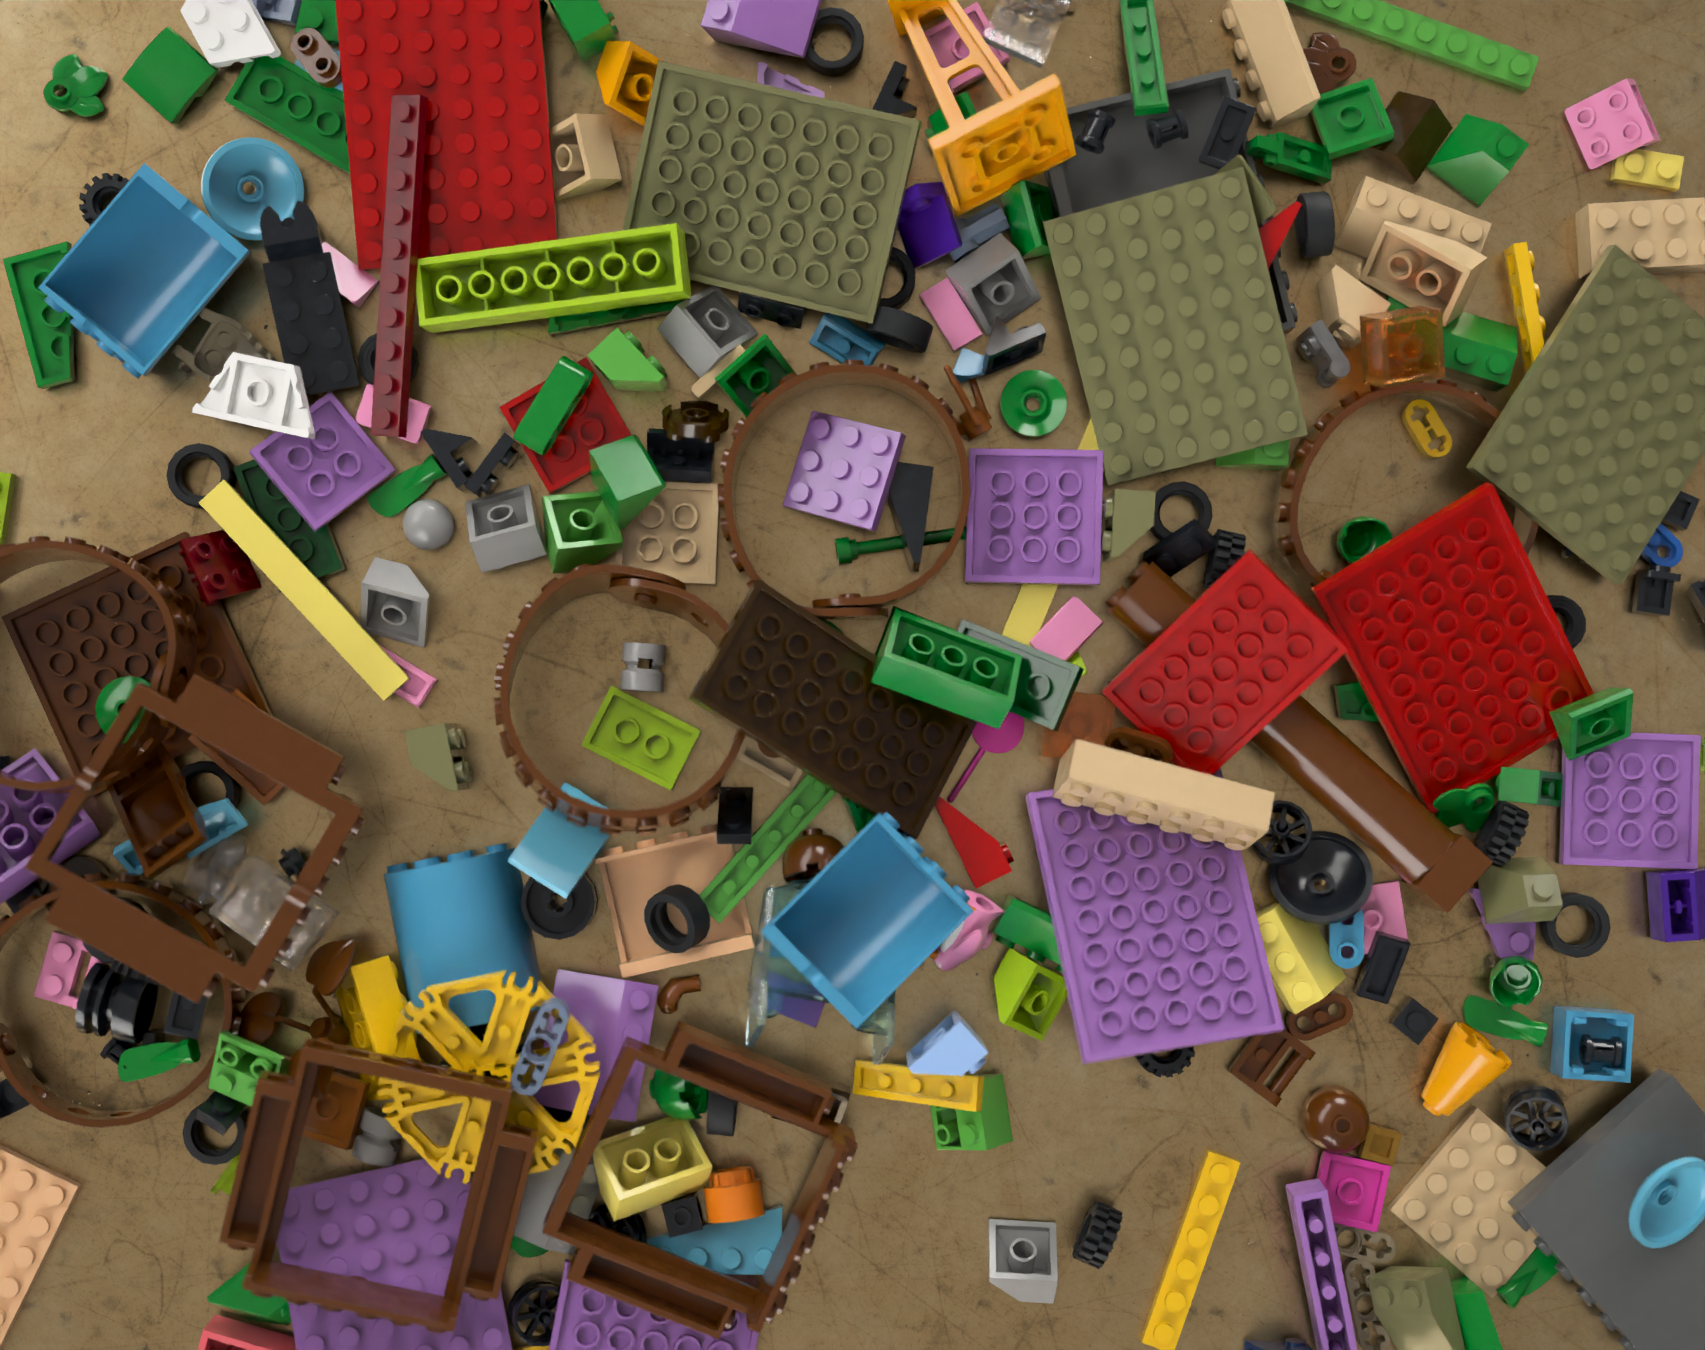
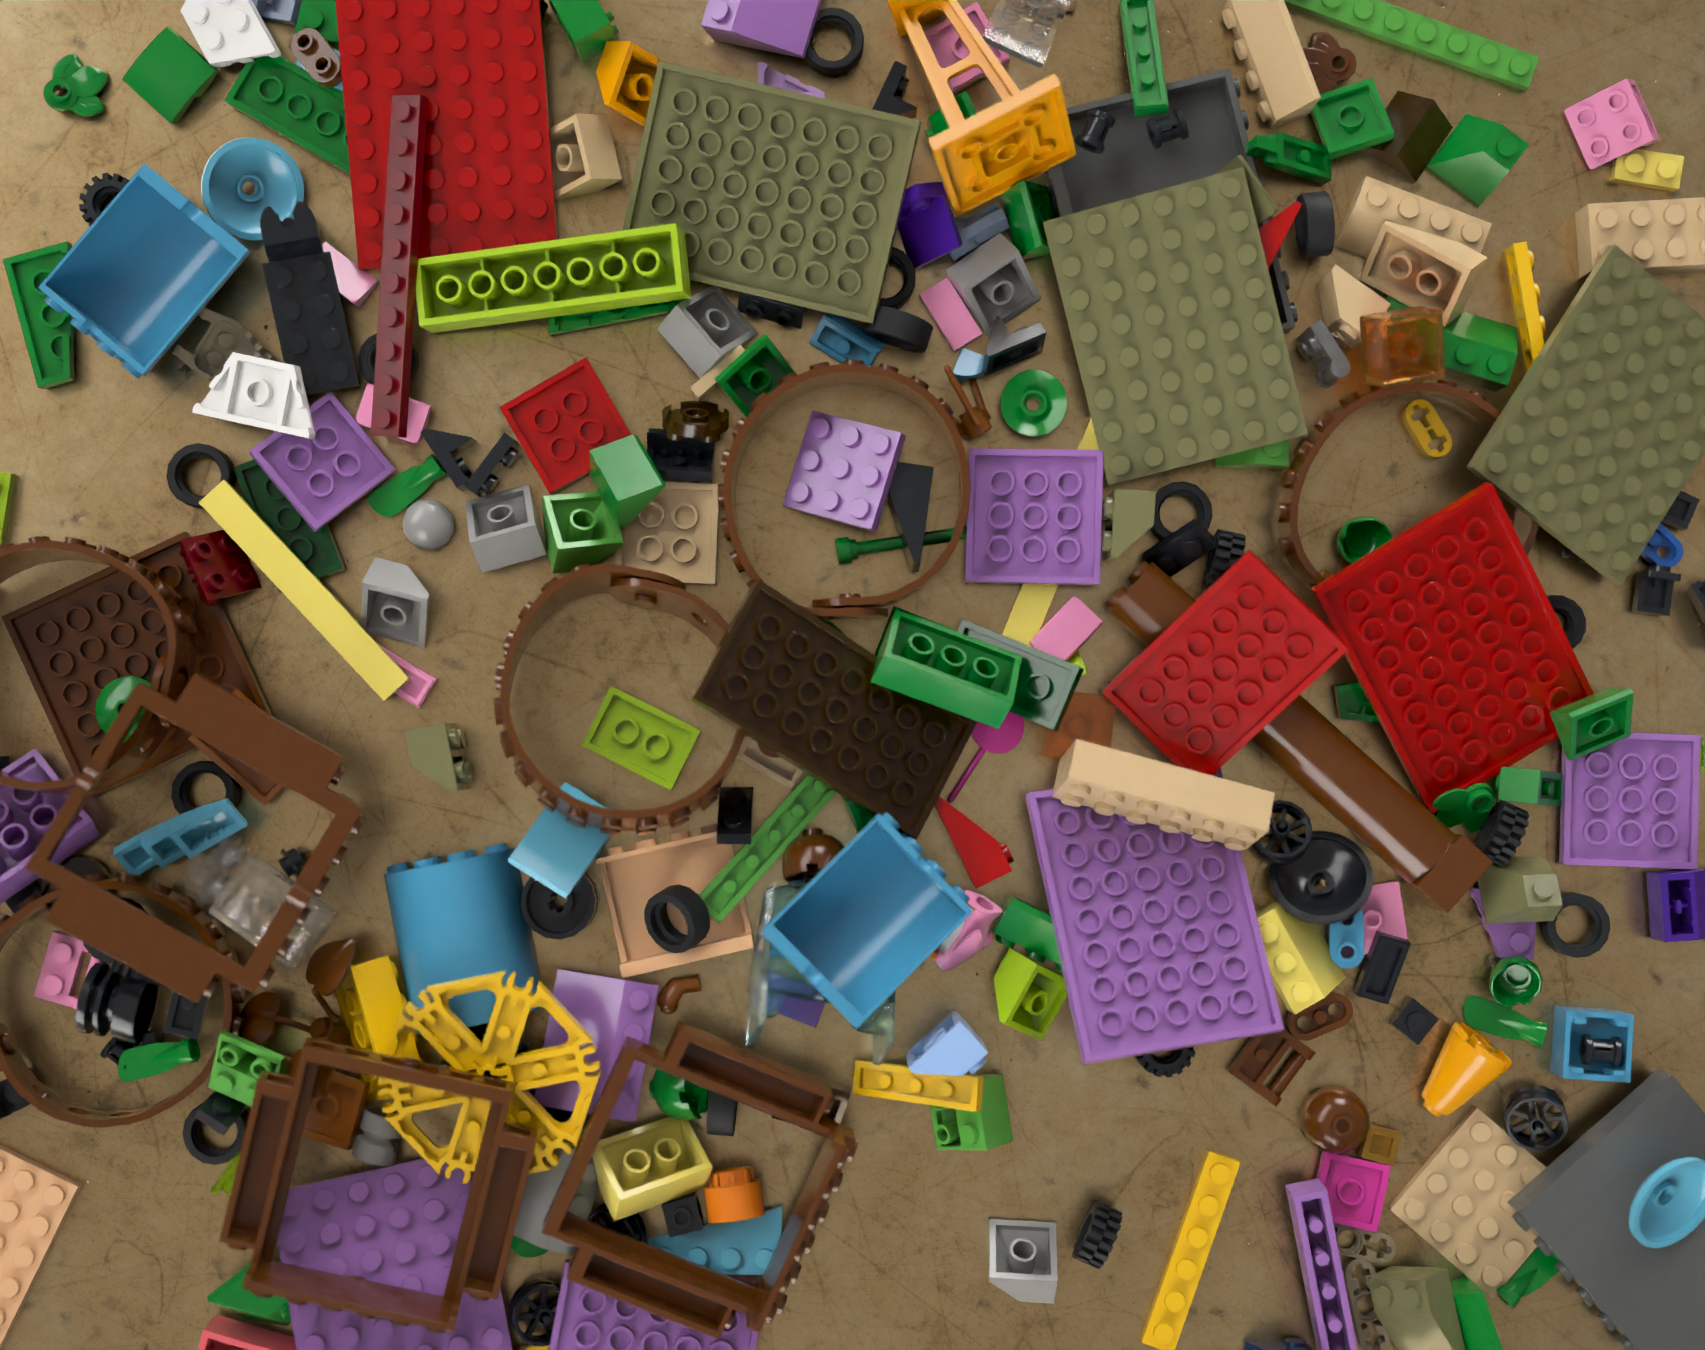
reddish brown slope [107,743,207,880] -> none
sand blue beam [511,998,570,1095] -> none
green beam [513,356,593,456] -> none
bright green slope [587,328,669,392] -> none
light grey wheel [620,642,666,692] -> none
reddish brown plate [1104,727,1174,764] -> none
black plate [1199,96,1256,170] -> none

